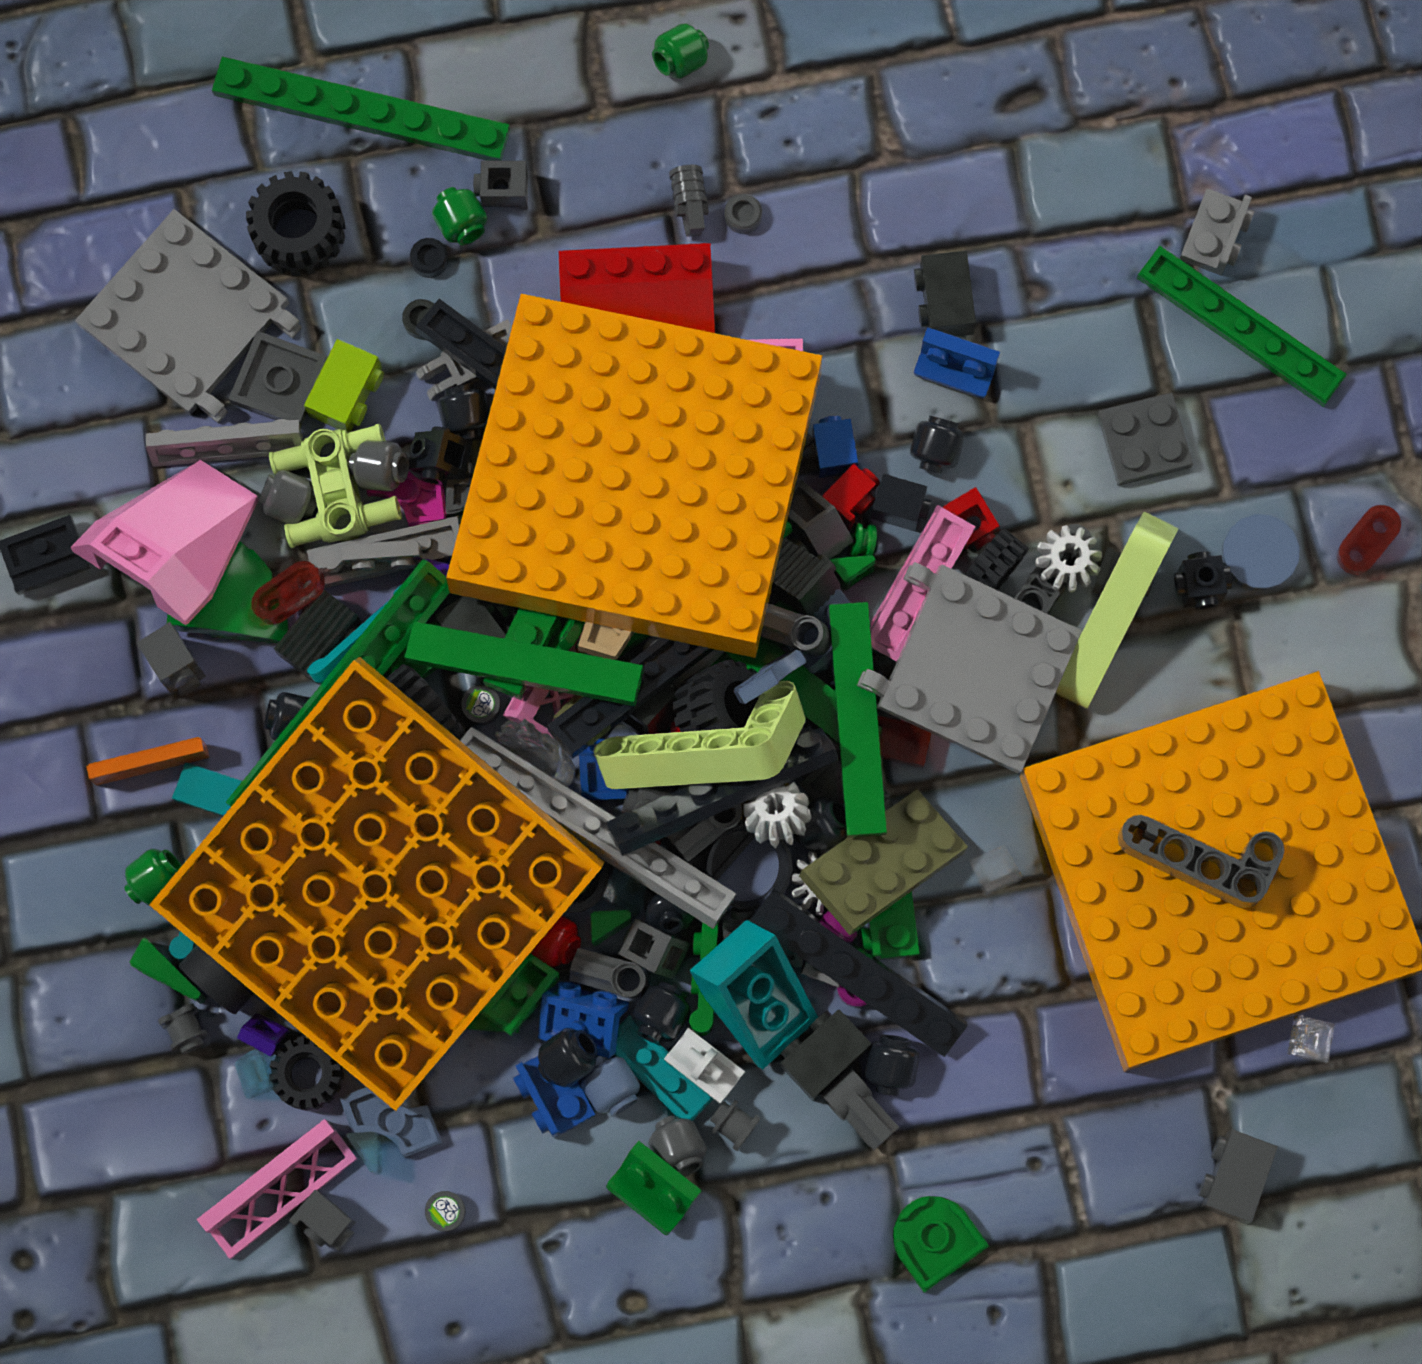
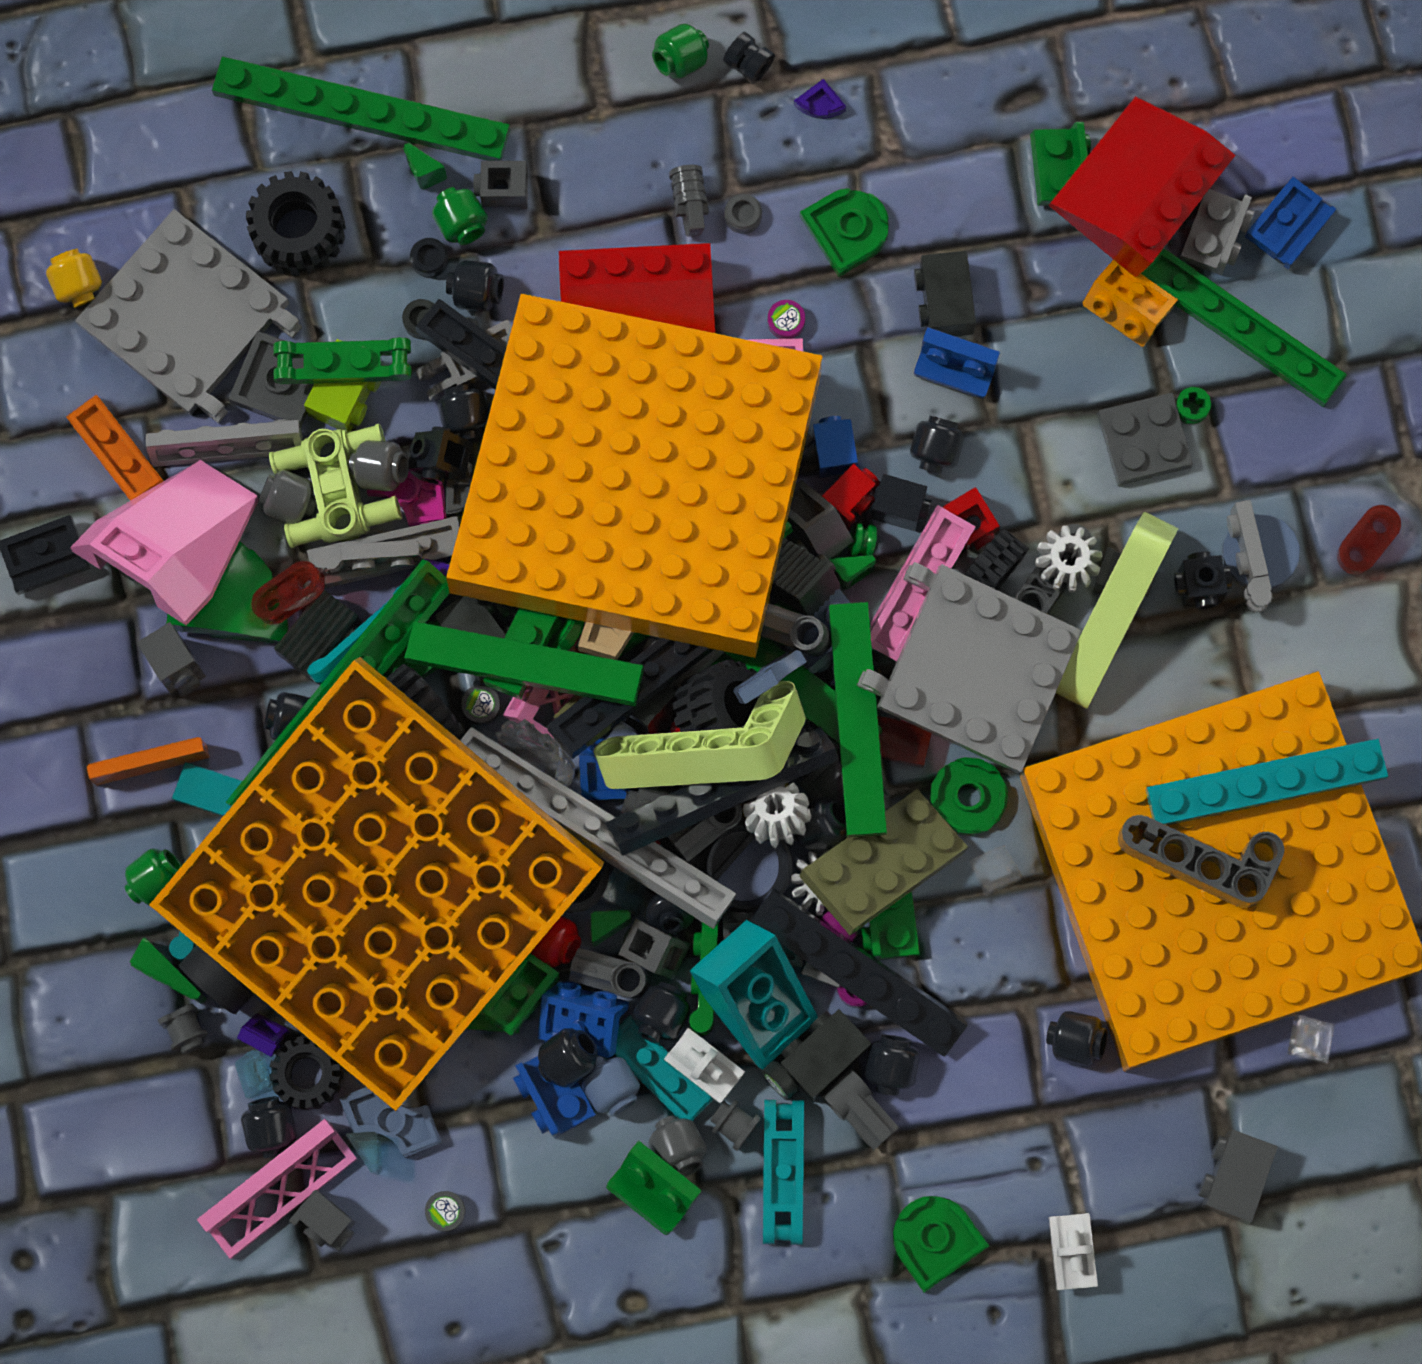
none -> yellow head [46,248,102,308]
none -> orange tile [66,394,163,501]
none -> black head [241,1096,297,1158]
none -> green plate [273,337,411,384]
none -> green slope [403,143,447,190]
none -> black head [446,260,504,312]
none -> black wheel [723,31,775,84]
none -> pearl dark grey tile [761,1061,799,1100]
none -> teal plate [763,1100,804,1245]
none -> tile [767,300,805,339]
none -> dark purple tile [794,79,846,119]
none -> green tile [799,188,889,277]
none -> green tile [930,757,1008,836]
none -> green bracket [1030,122,1091,206]
none -> black head [1046,1011,1108,1066]
none -> red slope [1048,96,1236,278]
none -> white hips [1048,1213,1098,1290]
none -> light orange bracket [1082,260,1178,347]
none -> teal plate [1145,738,1389,826]
none -> green bush [1176,387,1211,425]
none -> light grey hinge [1227,500,1273,613]
none -> blue plate [1245,177,1336,270]

